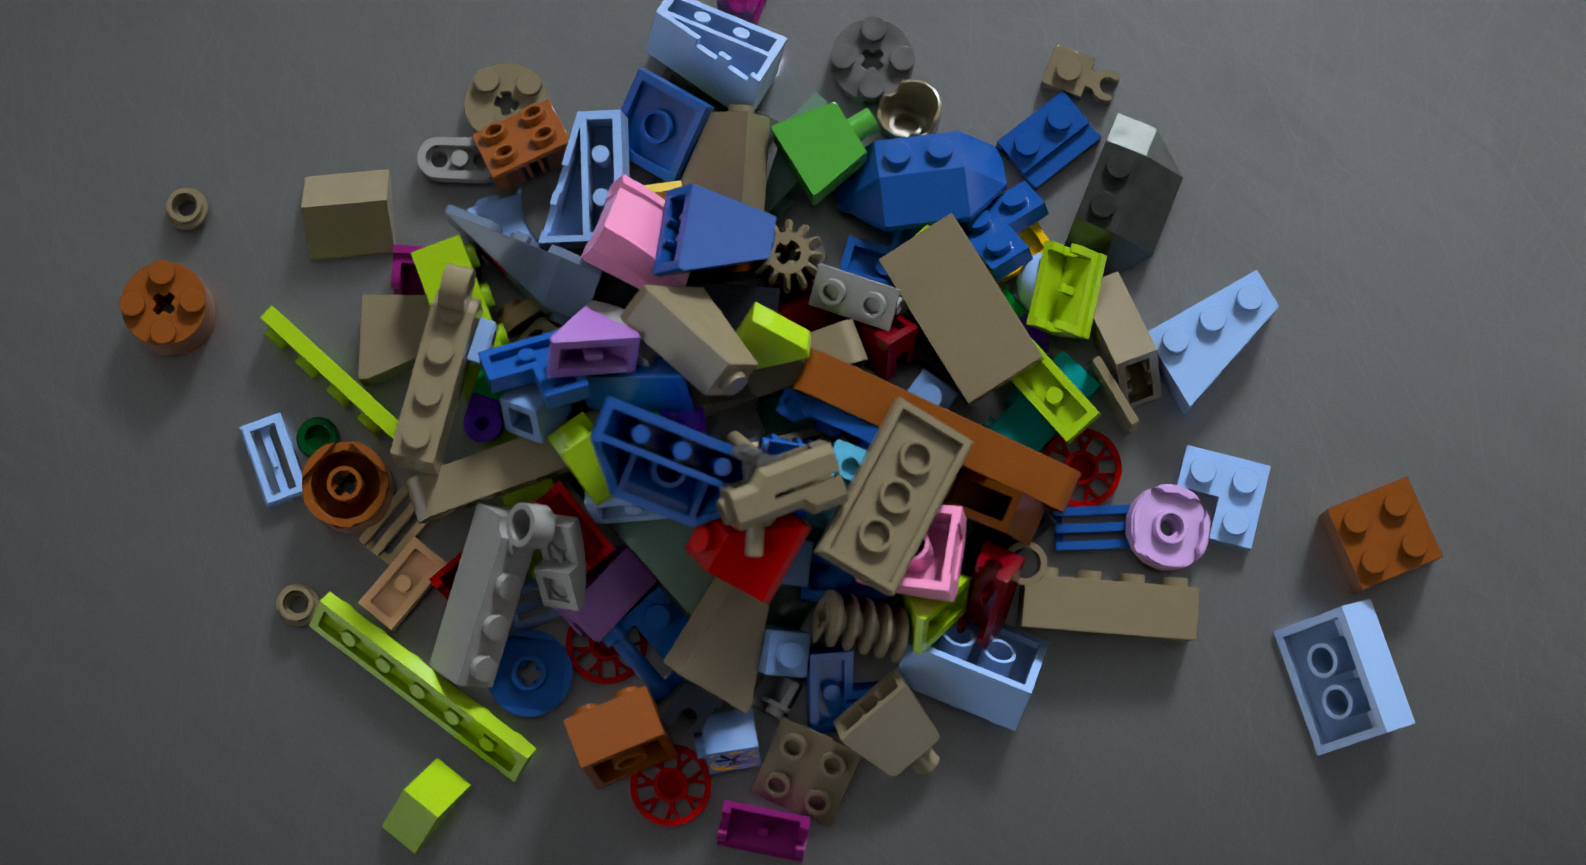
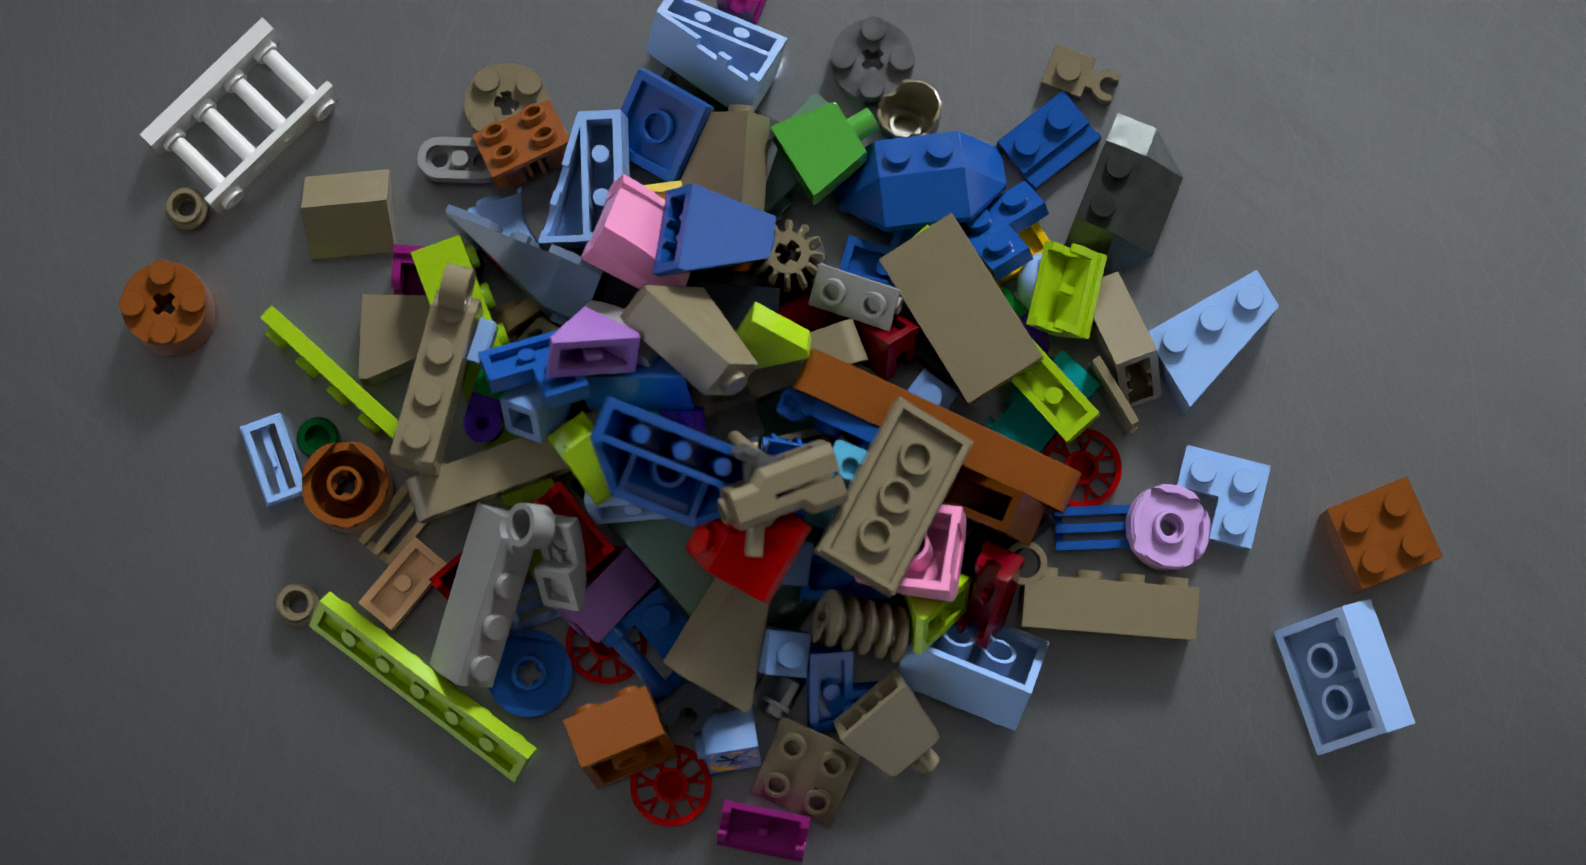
lime slope [382,758,472,854] -> none
none -> white fence [139,17,339,214]

